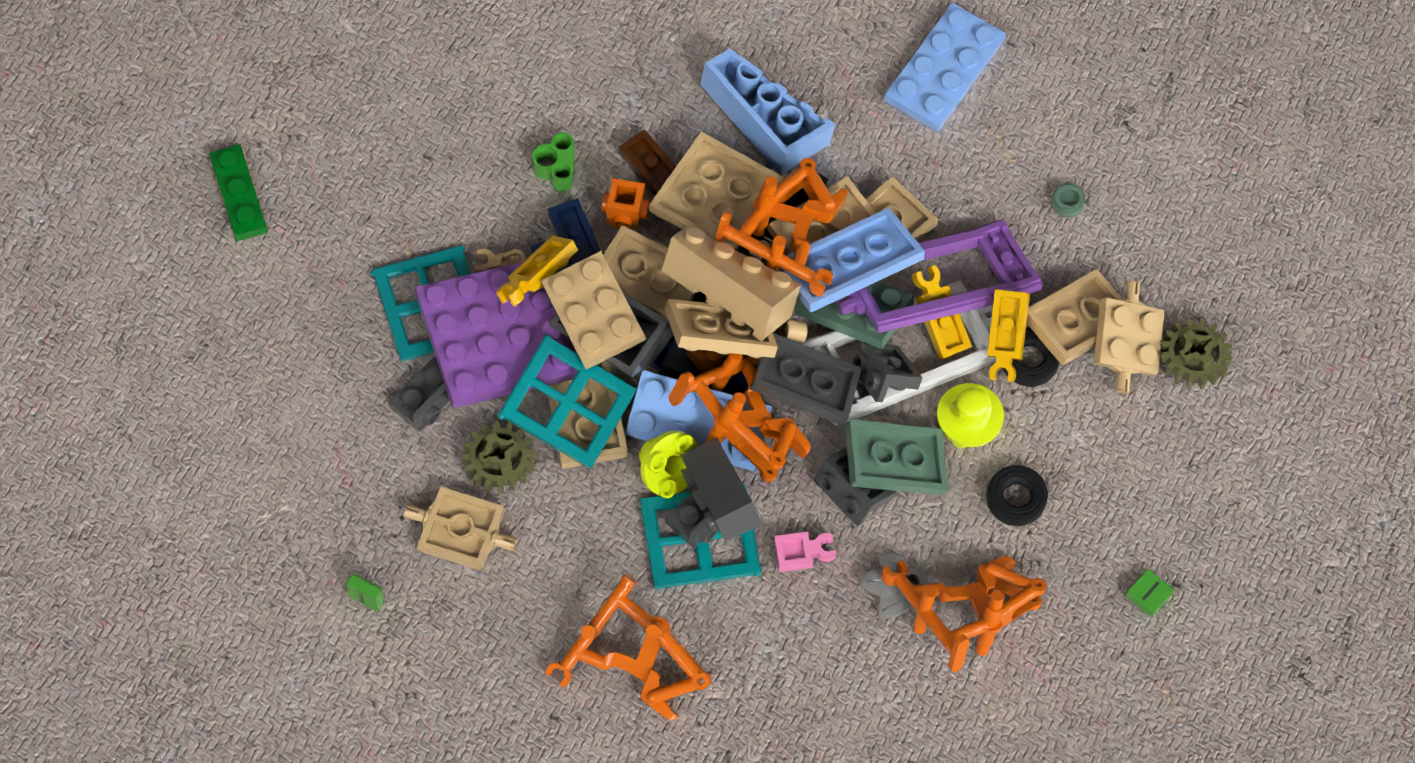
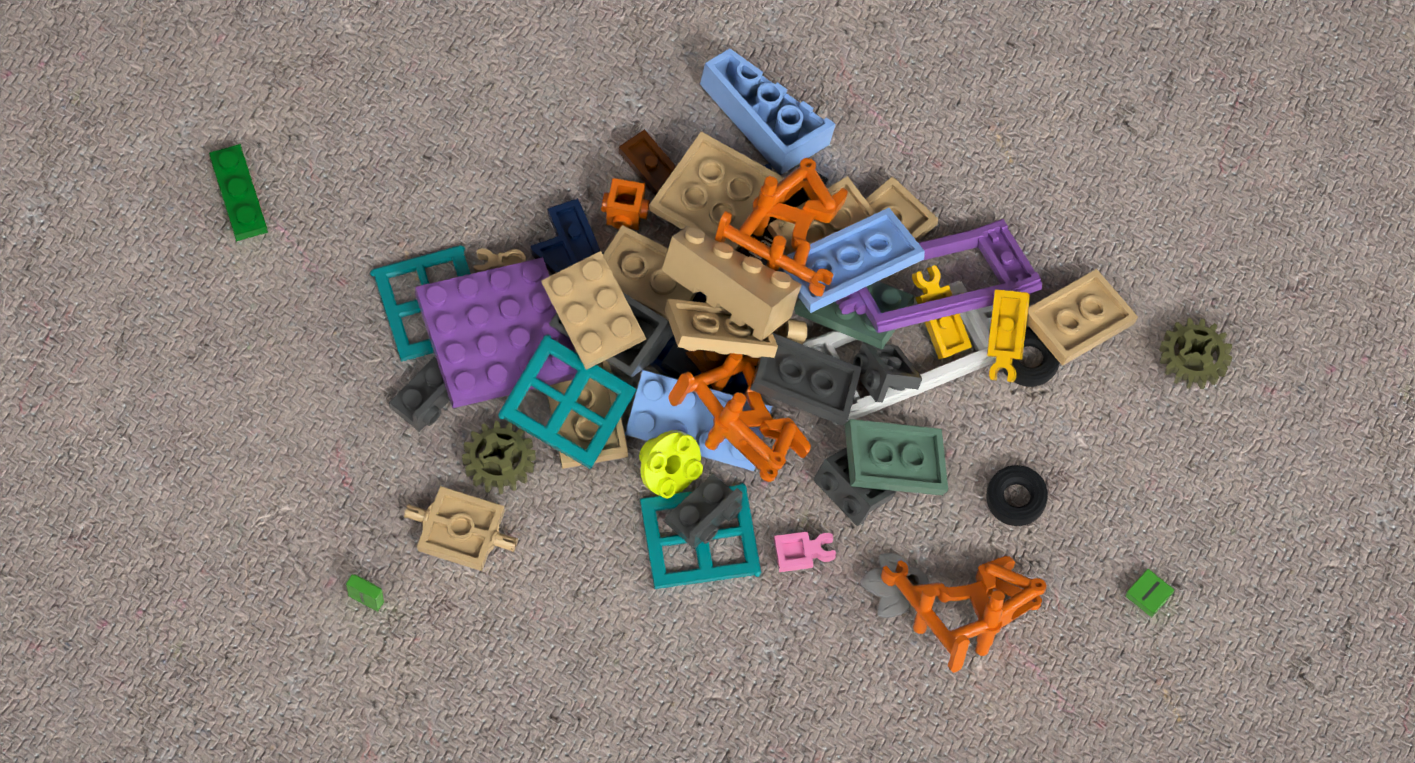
yellow plate [496,235,578,306] -> none
bright green piece [532,132,574,192] -> none
orange piece [545,574,712,720] -> none
dark grey brick [681,437,762,542] -> none
light blue plate [884,3,1006,132] -> none
neon yellow plate [936,383,1004,448] -> none
sand green tile [1052,183,1085,218] -> none
tan plate [1093,281,1165,394] -> none

